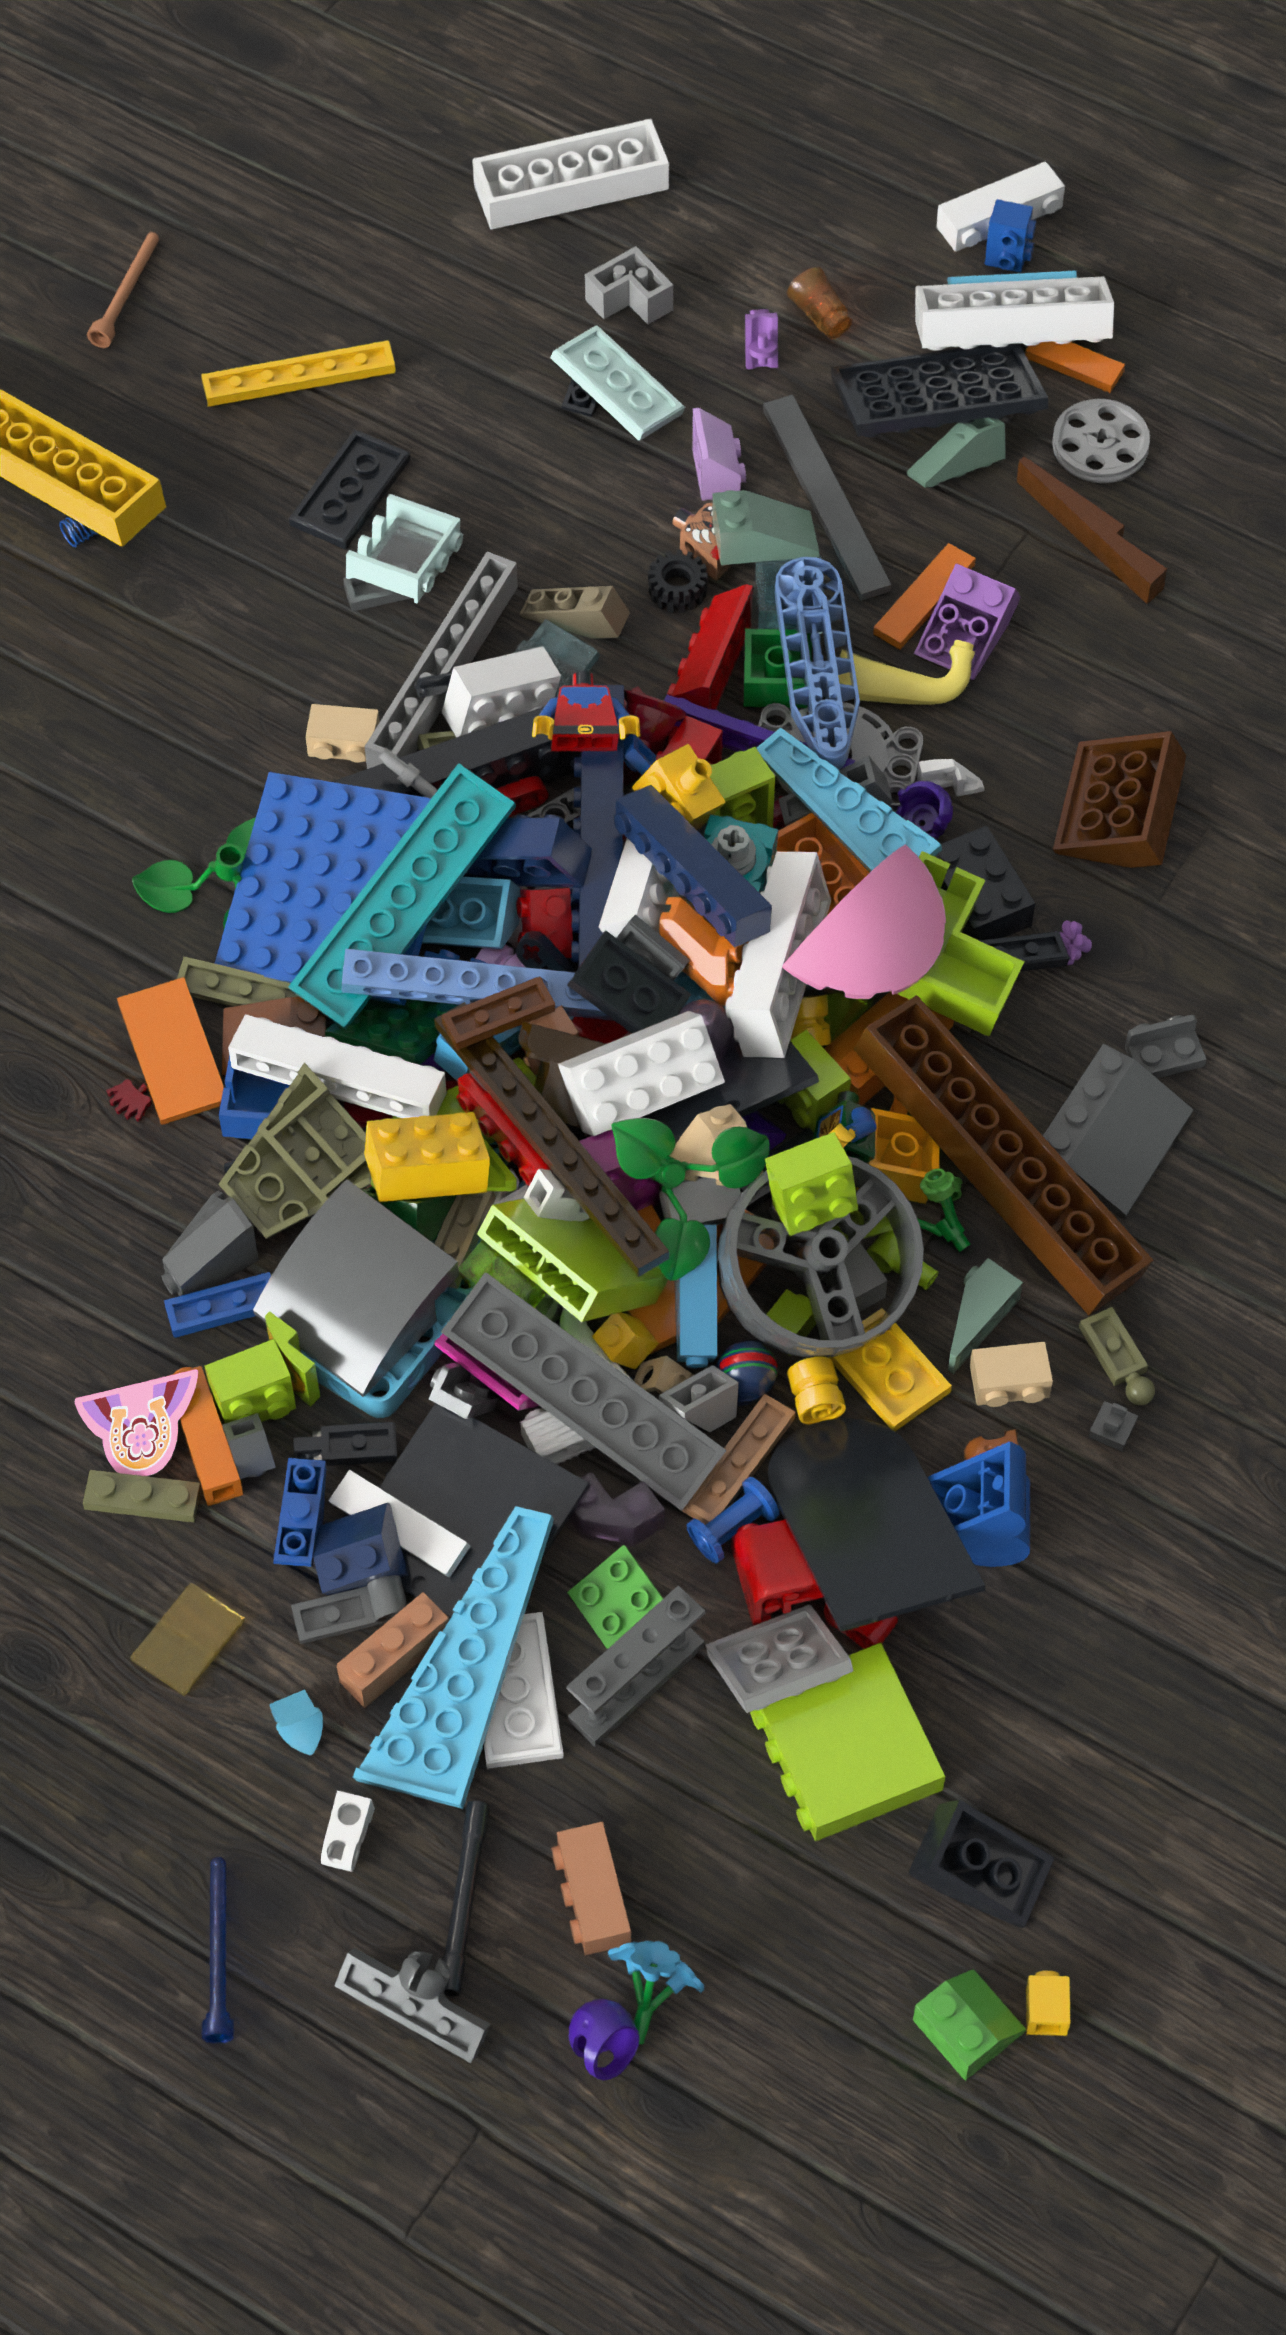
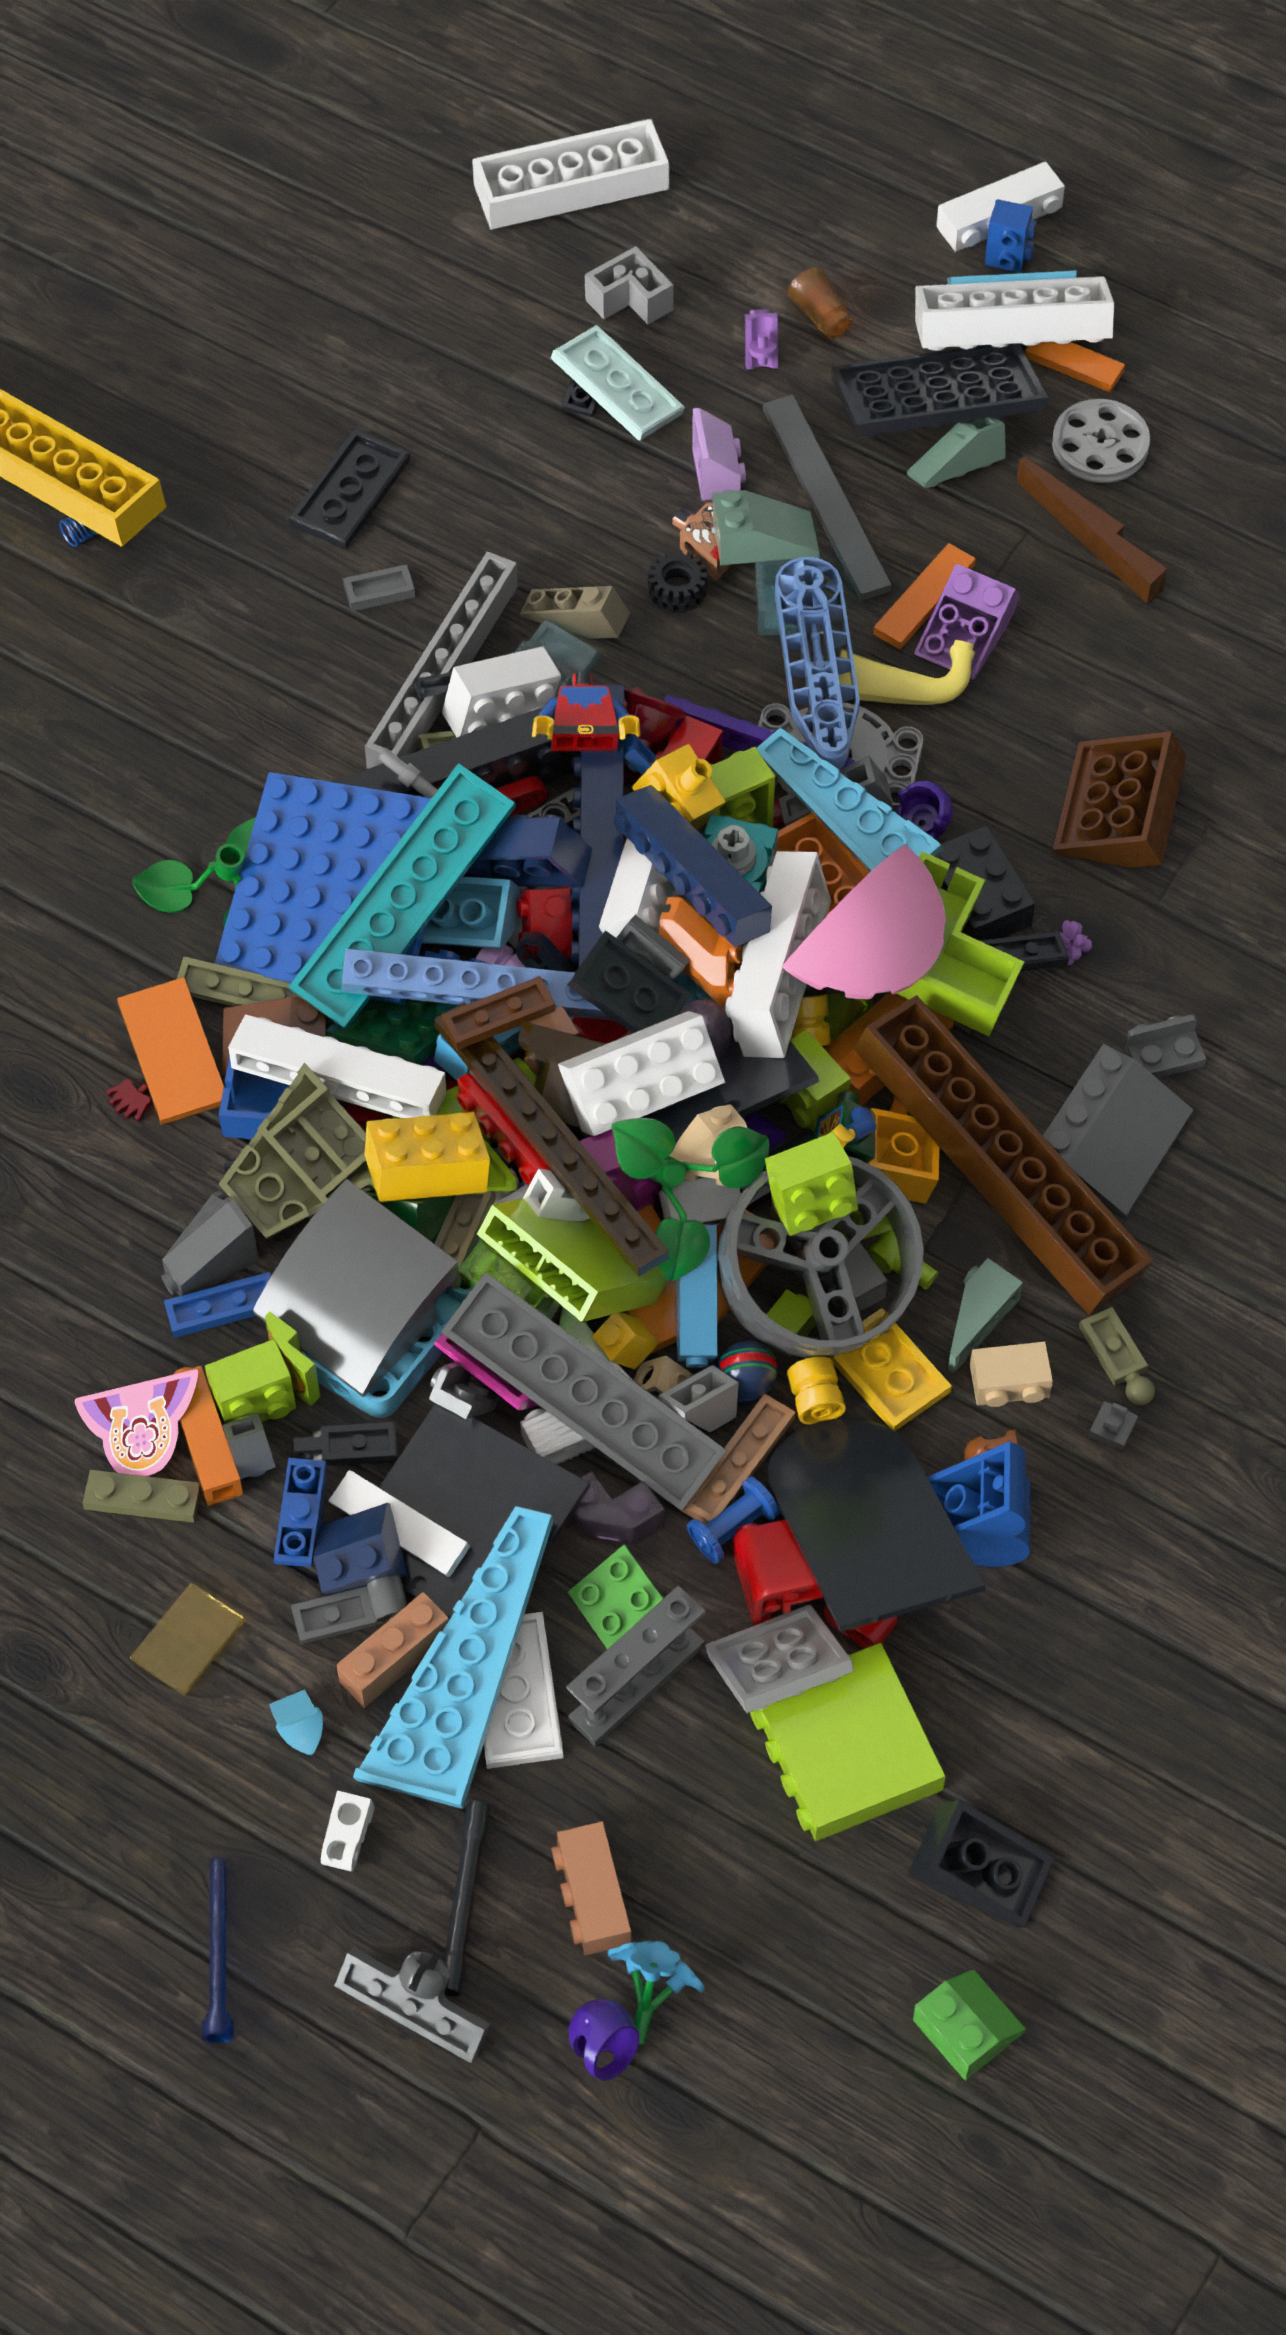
nougat piece [87,232,159,348] -> none
yellow plate [201,340,396,407] -> none
tan brick [305,704,380,762] -> none
light aqua window [346,494,463,603] -> none
red slope [667,584,753,710] -> none
green brick [743,629,812,708] -> none
white slope [917,759,984,797] -> none
plant [917,1169,971,1252] -> none
yellow brick [1026,1971,1070,2036] -> none

